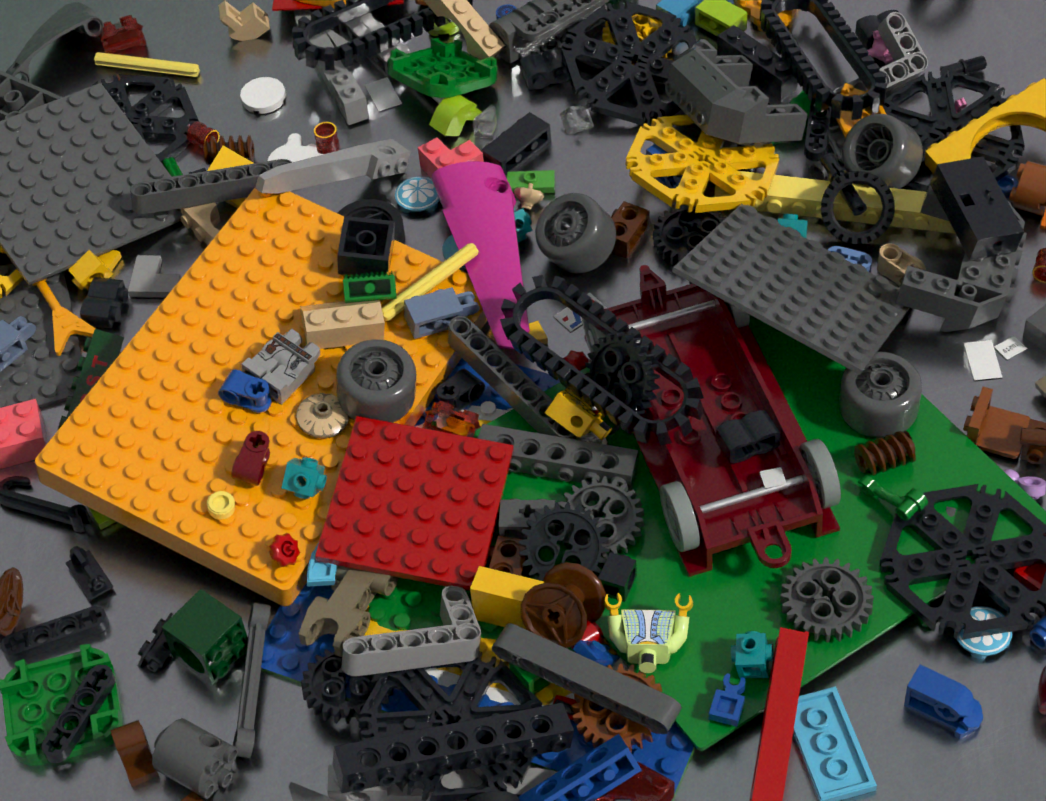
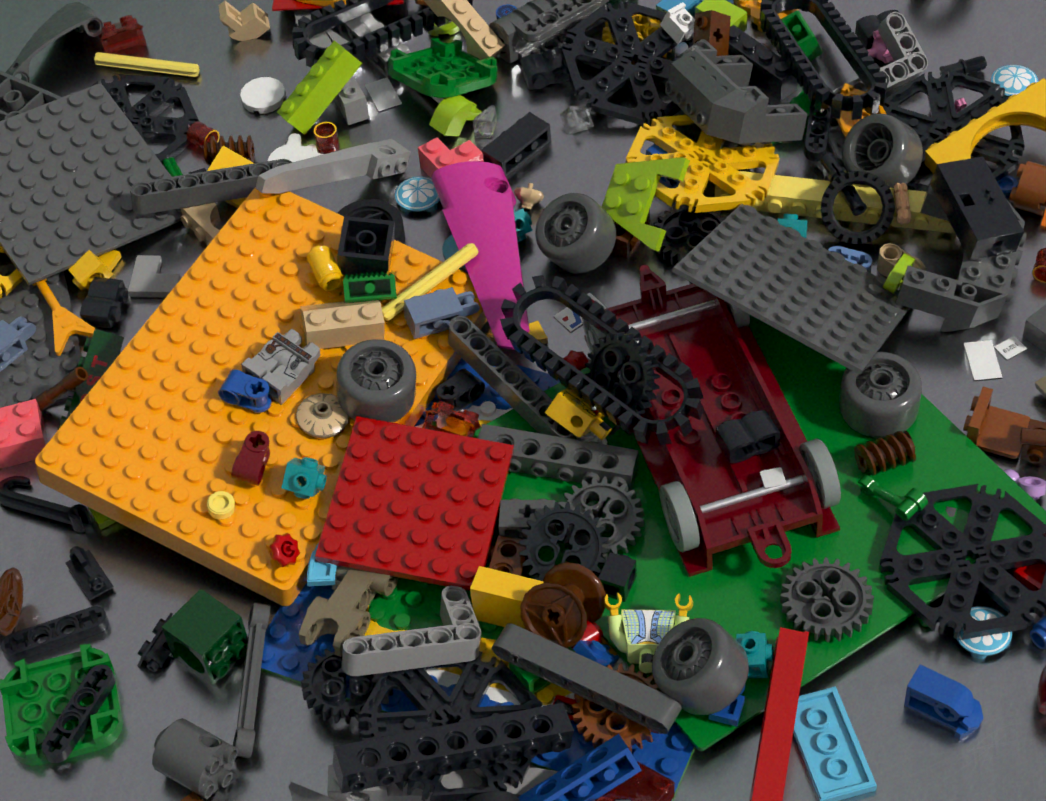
reddish brown tile [110,720,159,787] -> none
bright green plate [507,170,555,193] -> none
none -> reddish brown piece [32,367,88,412]
none -> lime brick [277,40,362,135]
none -> yellow head [307,245,343,291]
none -> lime wing [602,157,690,252]
none -> dark grey wheel [652,618,749,715]
none -> white brick [660,2,695,44]
none -> reddish brown brick [693,10,731,56]
none -> green brick [781,11,823,61]
none -> lime beam [883,253,916,294]
none -> light nougat axle [893,183,911,224]
none -> dish [991,65,1038,98]

